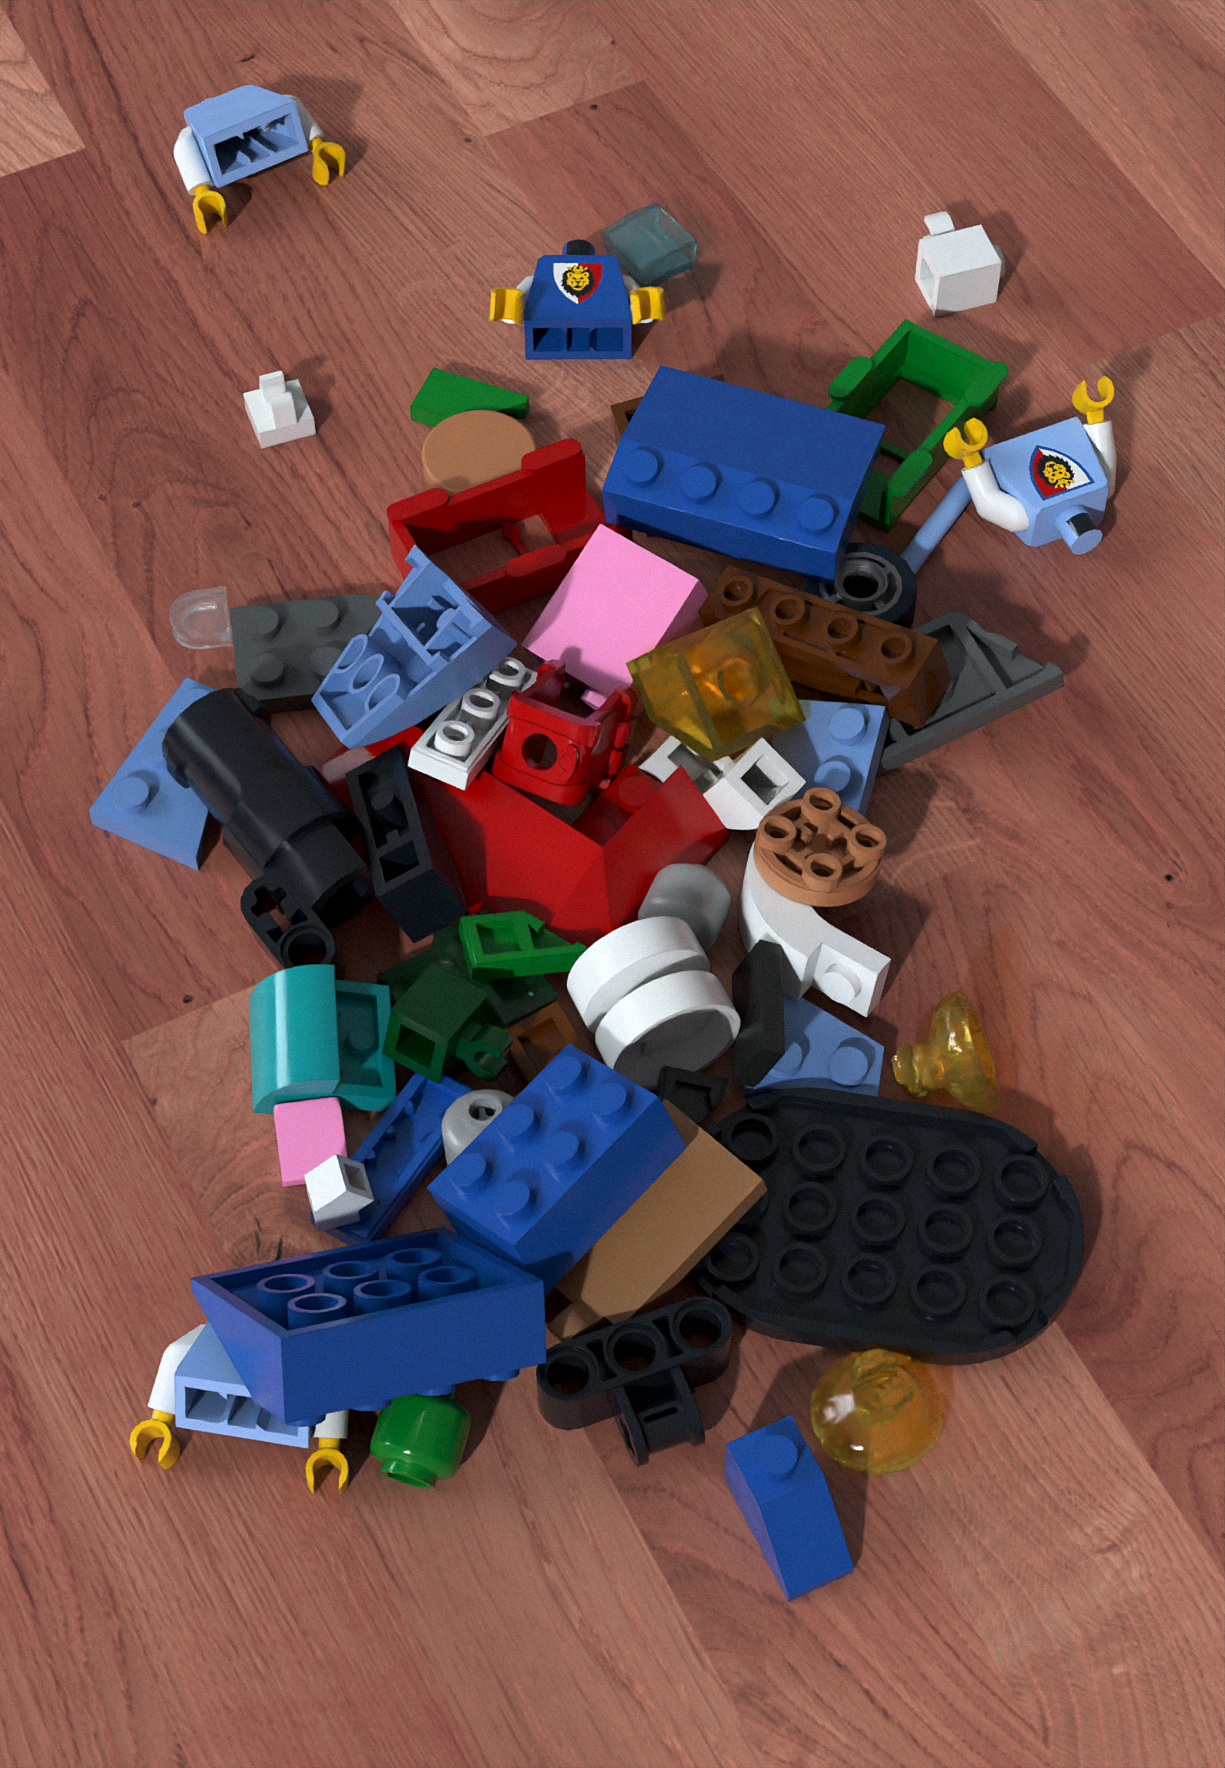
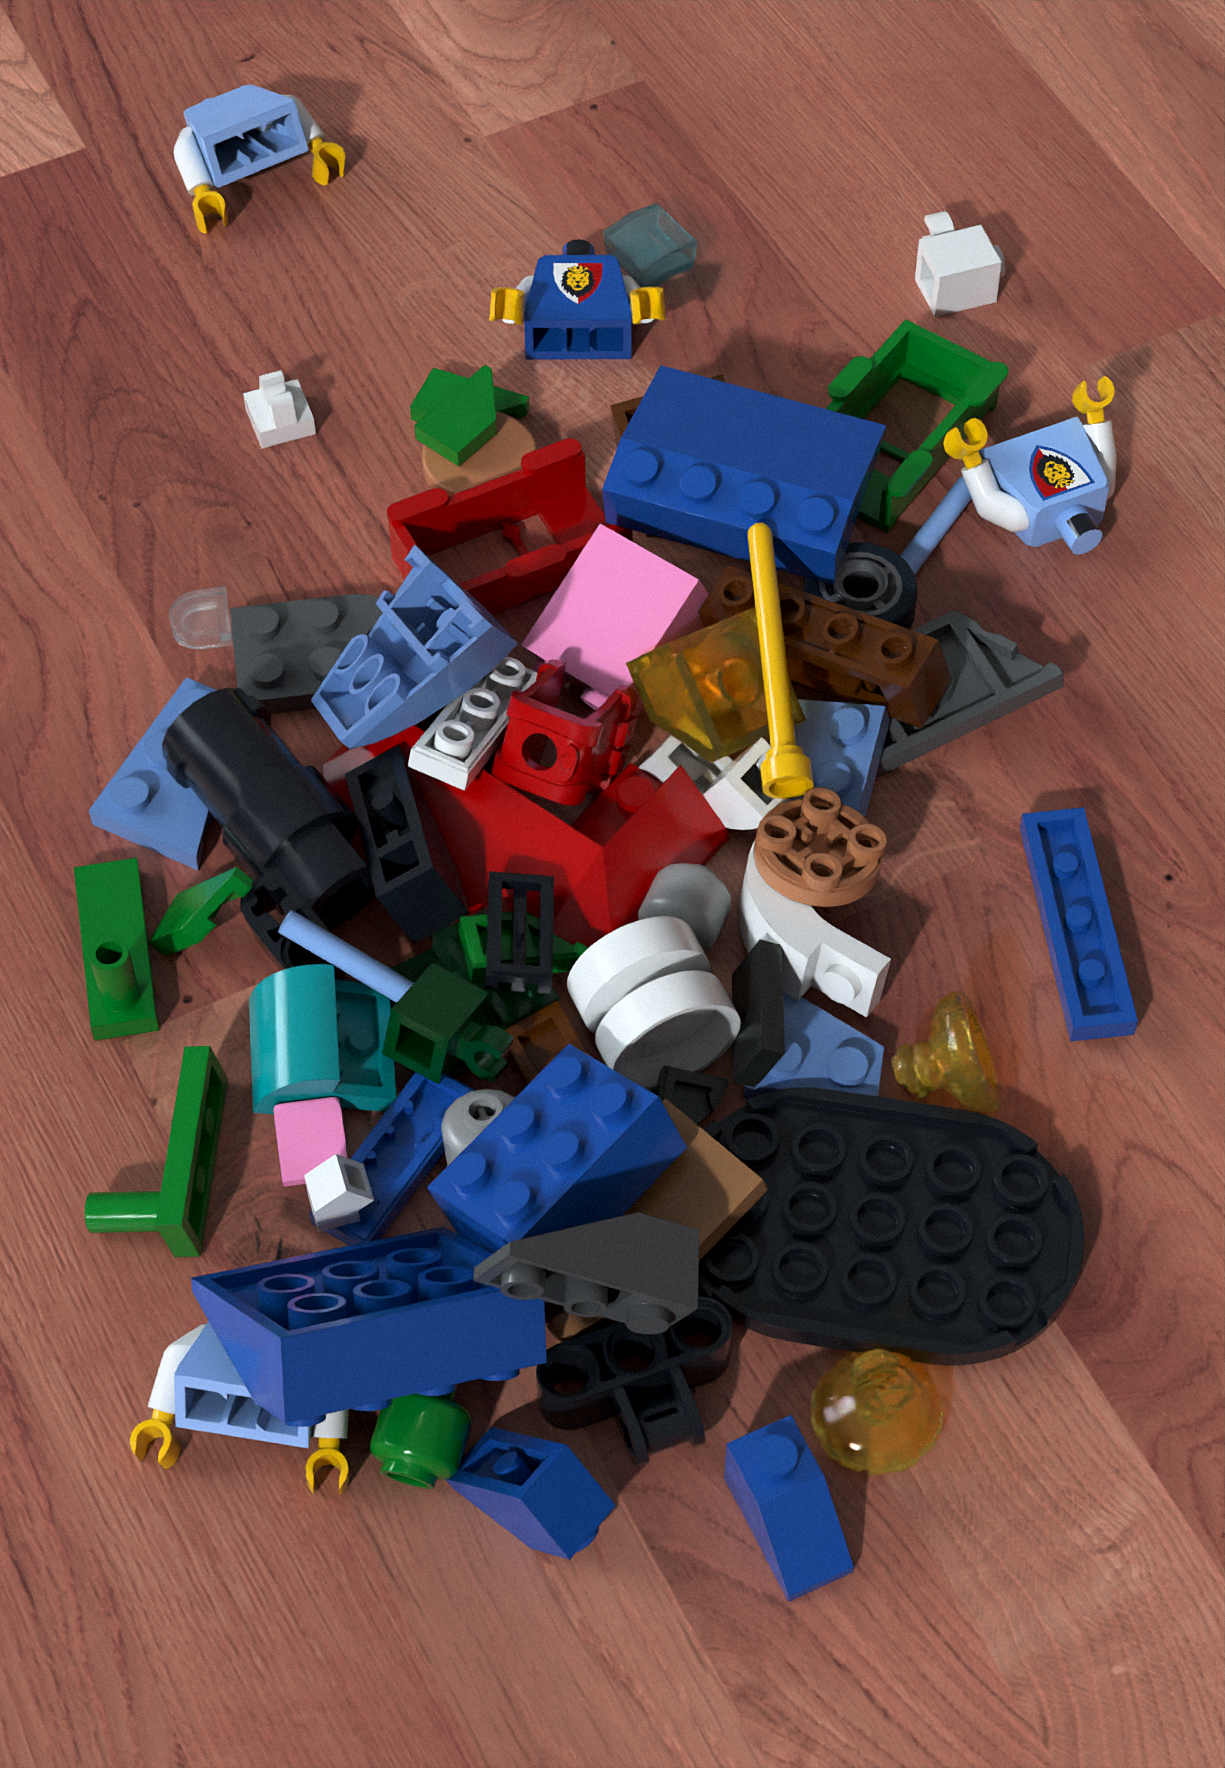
none -> green piece [74,858,159,1041]
none -> green piece [84,1046,228,1257]
none -> green tile [148,867,254,956]
none -> light blue piece [278,910,414,1003]
none -> green tile [414,364,497,467]
none -> blue slope [446,1427,616,1560]
none -> dark grey slope [473,1212,699,1334]
none -> black tile [484,871,554,993]
none -> yellow piece [747,523,814,799]
none -> blue plate [1020,807,1138,1042]

